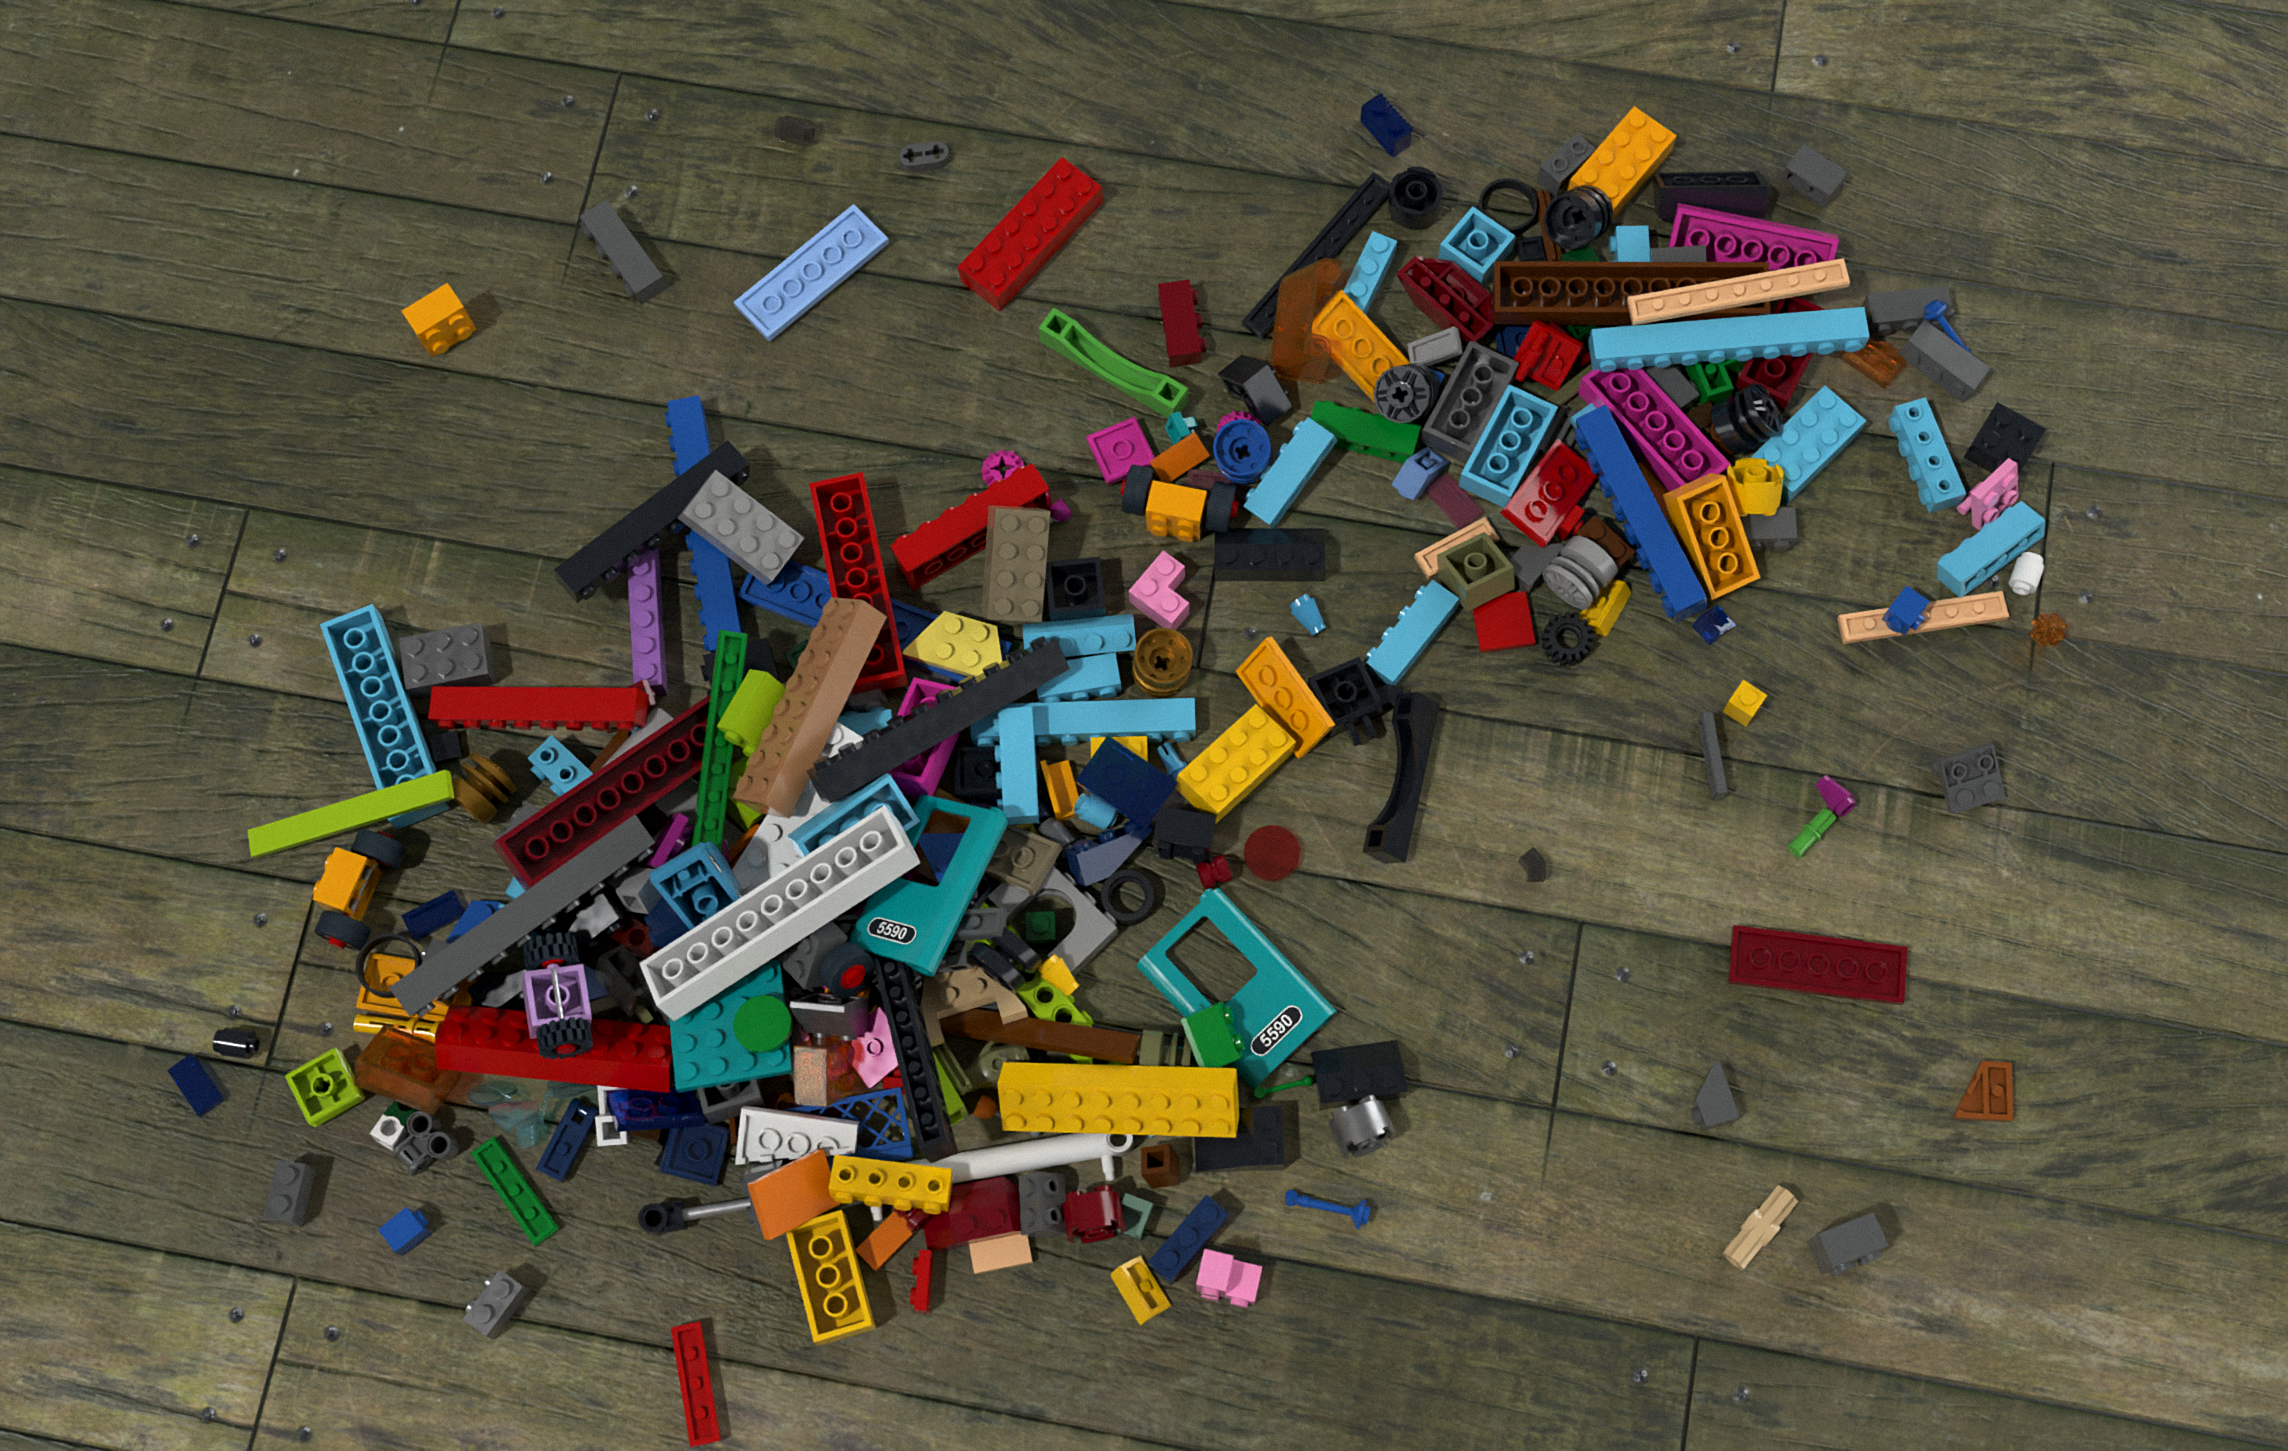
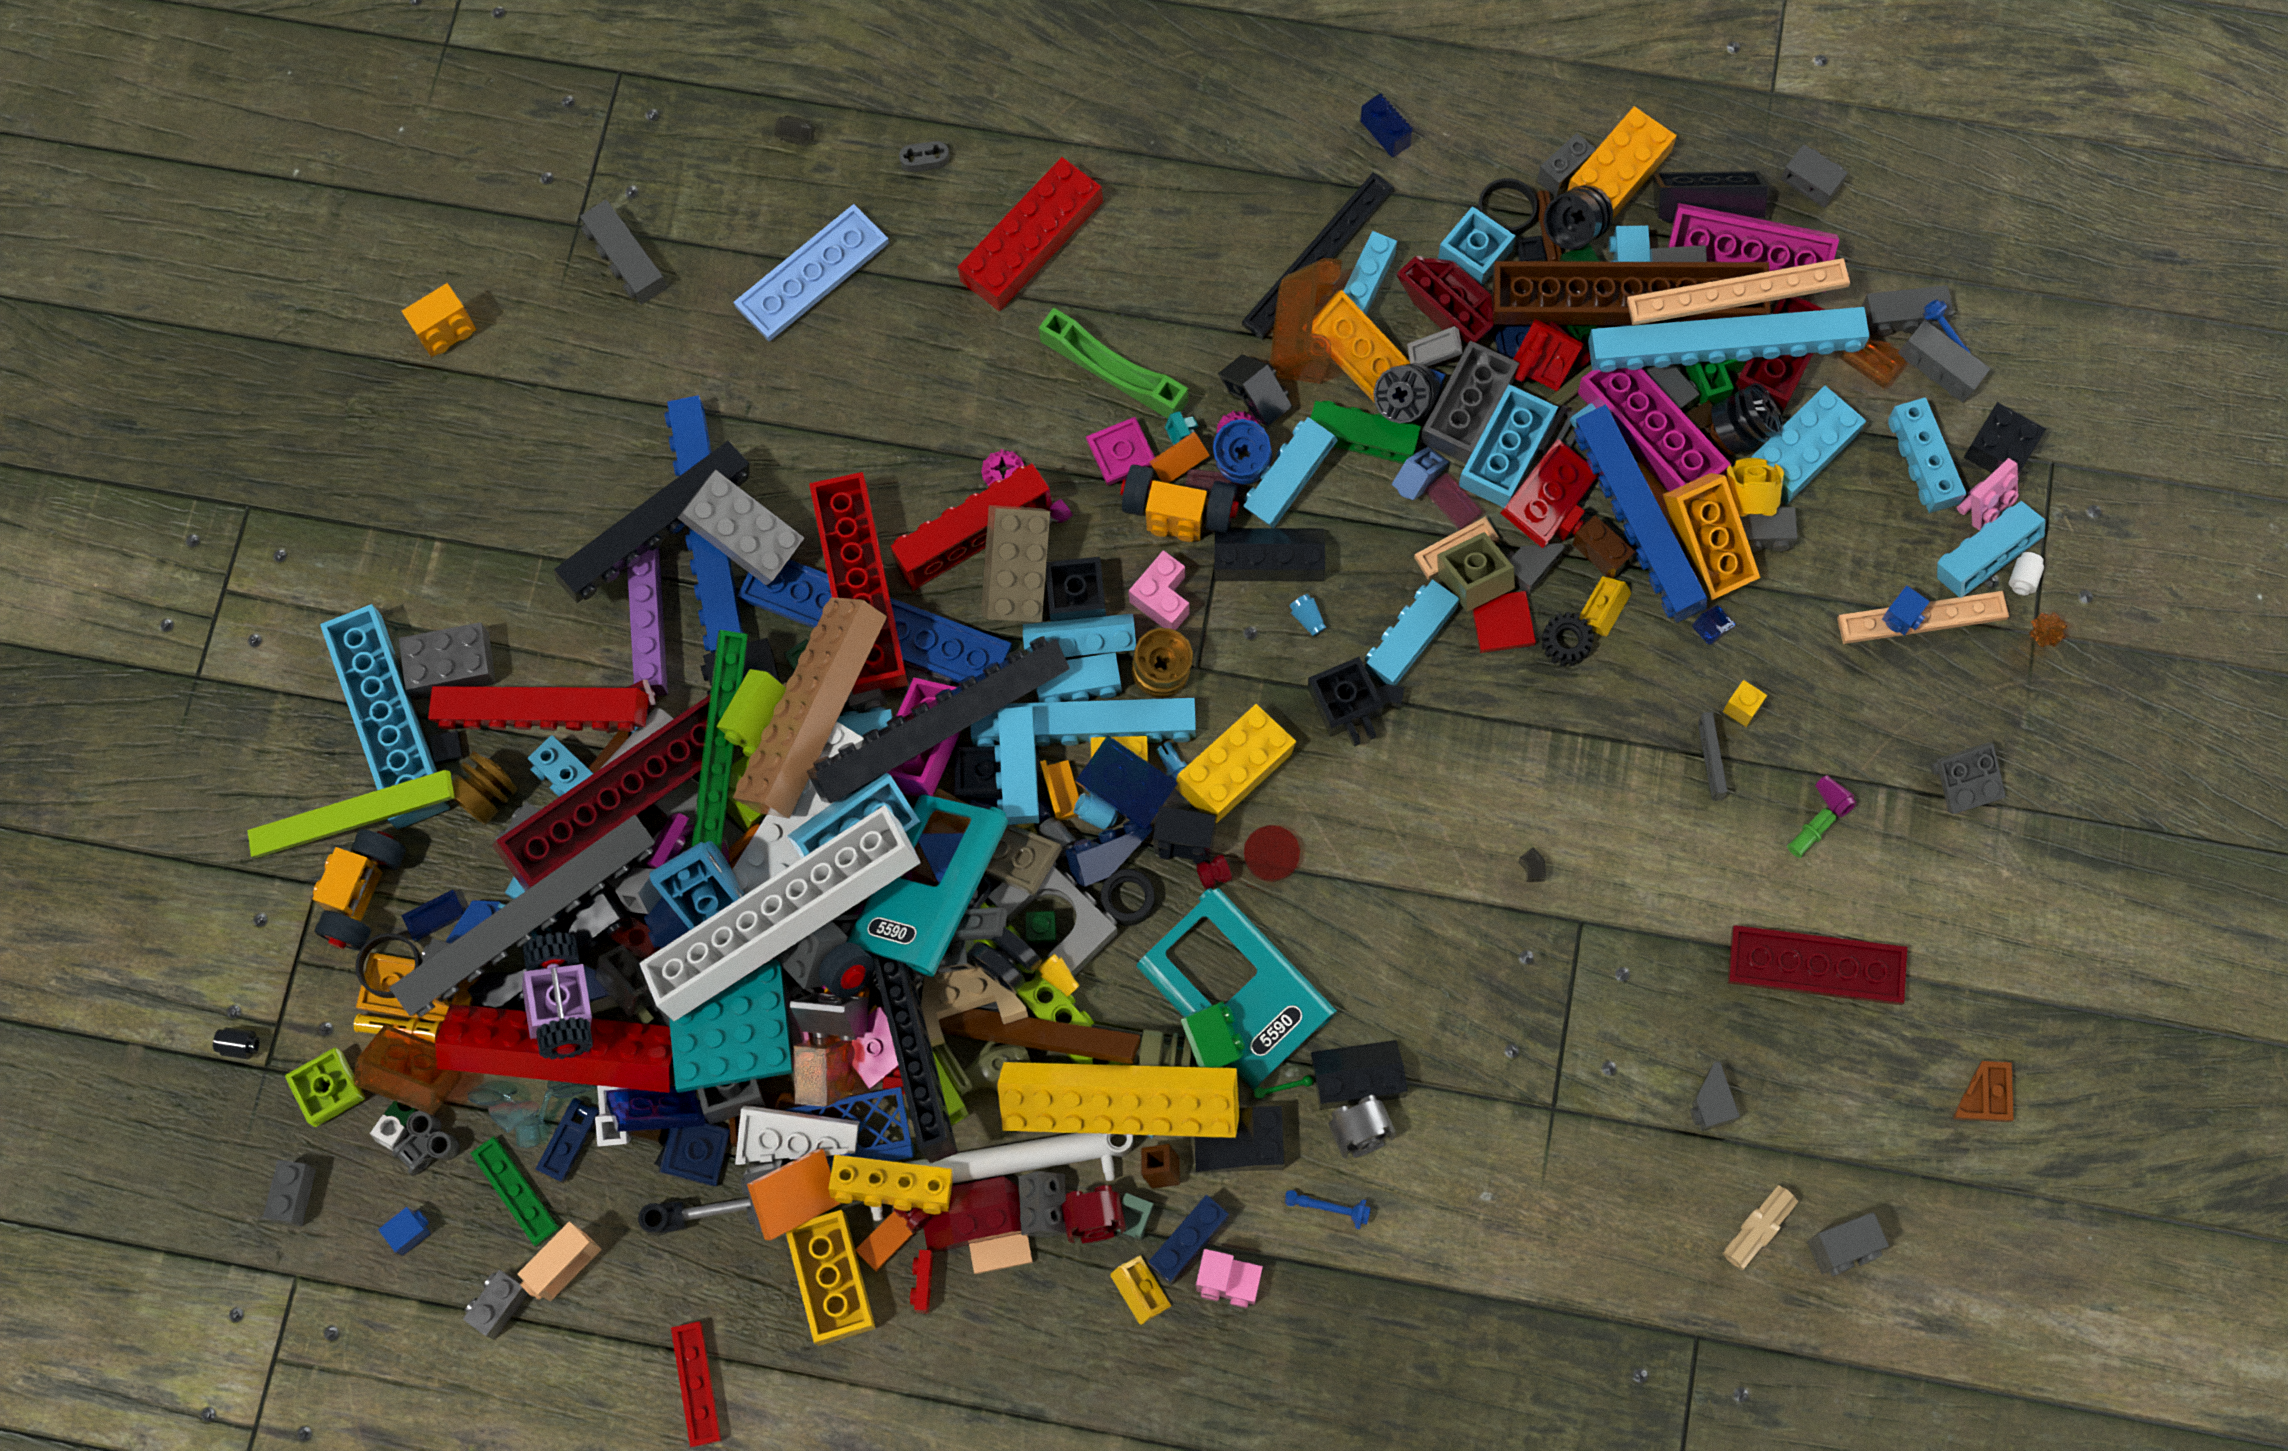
clear blue tile [167,1053,225,1117] -> none
green tile [733,995,792,1054] -> none
light yellow wing [902,611,1003,677] -> none
orange hinge [973,1094,1042,1137] -> none
dark red brick [1158,279,1206,368] -> none
light orange tile [1235,636,1335,759] -> none
black arch [1362,692,1440,864] -> none
black brick [1388,166,1443,230] -> none
light grey wheel [1542,536,1618,610] -> none
none -> light nougat window [518,1221,602,1301]

